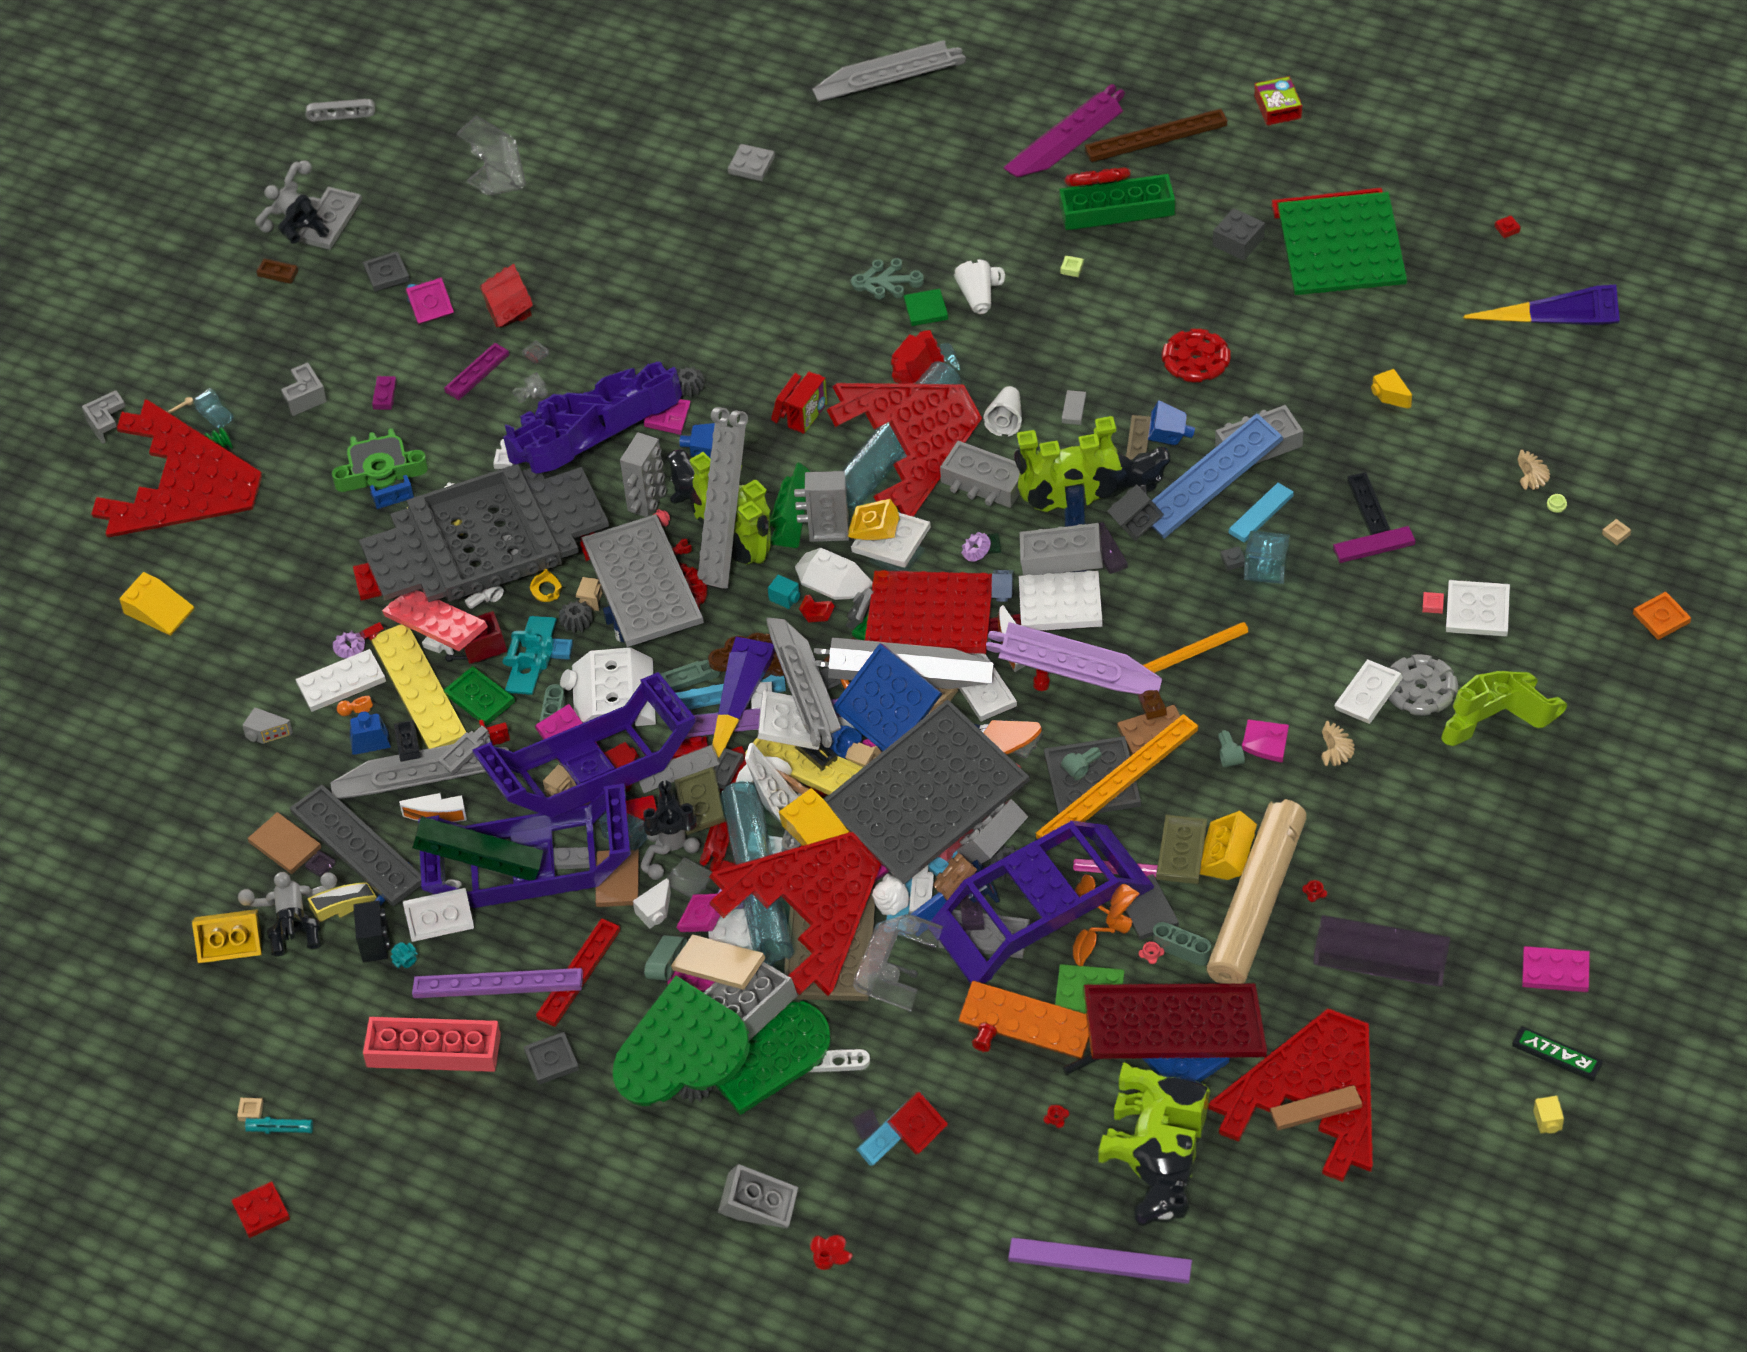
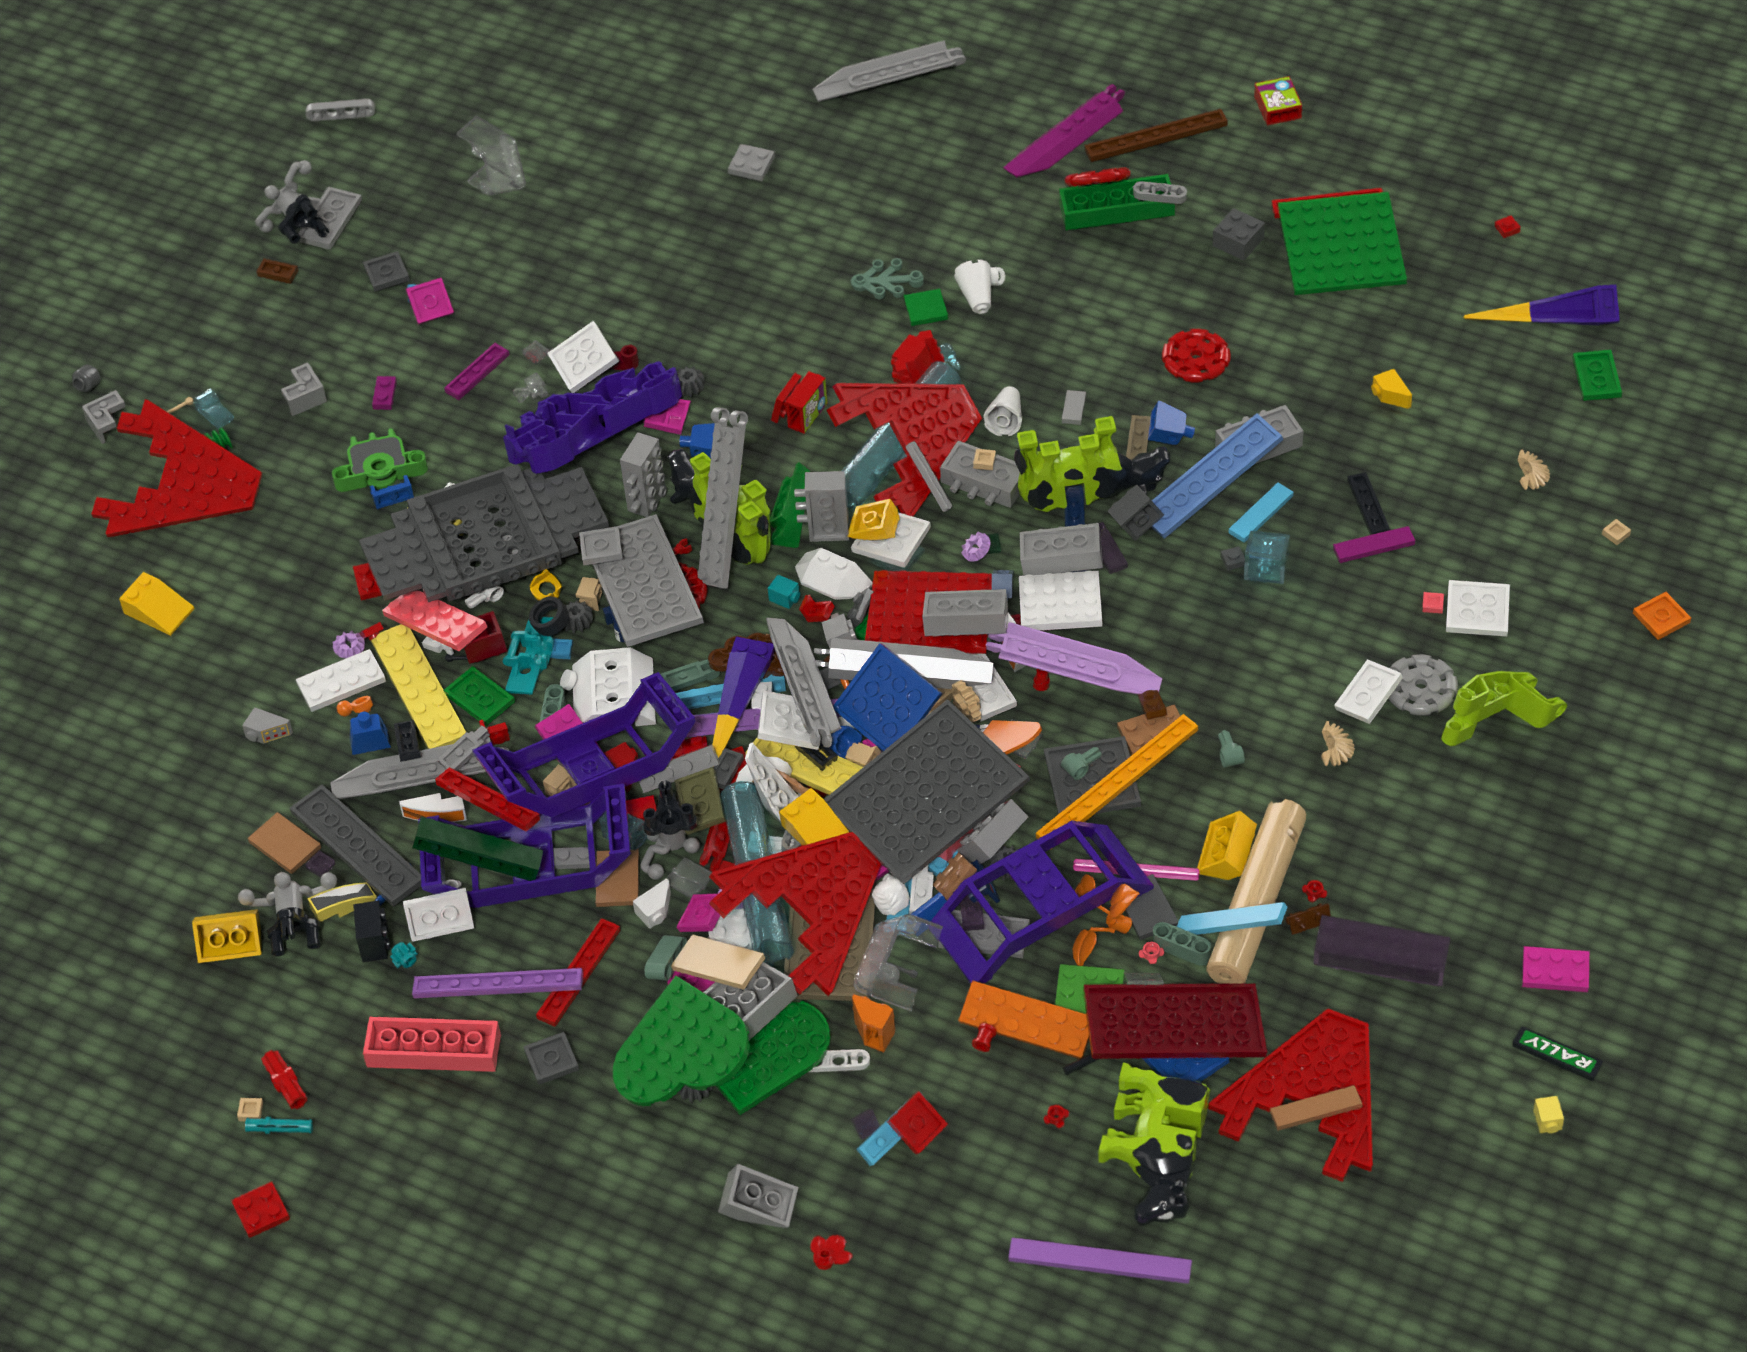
red slope [480,264,533,327] -> none
white plate [493,439,514,469] -> none
coral plate [653,509,670,527] -> none
yellowish green plate [1061,256,1084,277] -> none
light orange axle [1143,622,1248,673] -> none
olive tile [1156,815,1207,884] -> none
dark pink plate [1242,719,1289,762] -> none
yellowish green plate [1547,494,1567,513] -> none
none -> dark grey head [72,364,101,392]
none -> red piece [261,1050,308,1110]
none -> red plate [435,767,540,832]
none -> black tyre [529,596,569,636]
none -> white plate [548,321,619,393]
none -> light grey plate [579,526,623,565]
none -> dark red piece [609,345,639,370]
none -> light grey hinge [822,612,857,648]
none -> orange slope [852,994,895,1052]
none -> light grey axle [906,441,953,512]
none -> light grey piece [923,589,1008,636]
none -> tan gear [951,680,982,723]
none -> tan plate [973,449,996,470]
none -> clear piece [1124,973,1163,985]
none -> light grey beam [1133,182,1187,204]
none -> medium azure tile [1177,902,1287,935]
none -> reddish brown hinge [1285,903,1332,935]
none -> green plate [1572,350,1622,401]

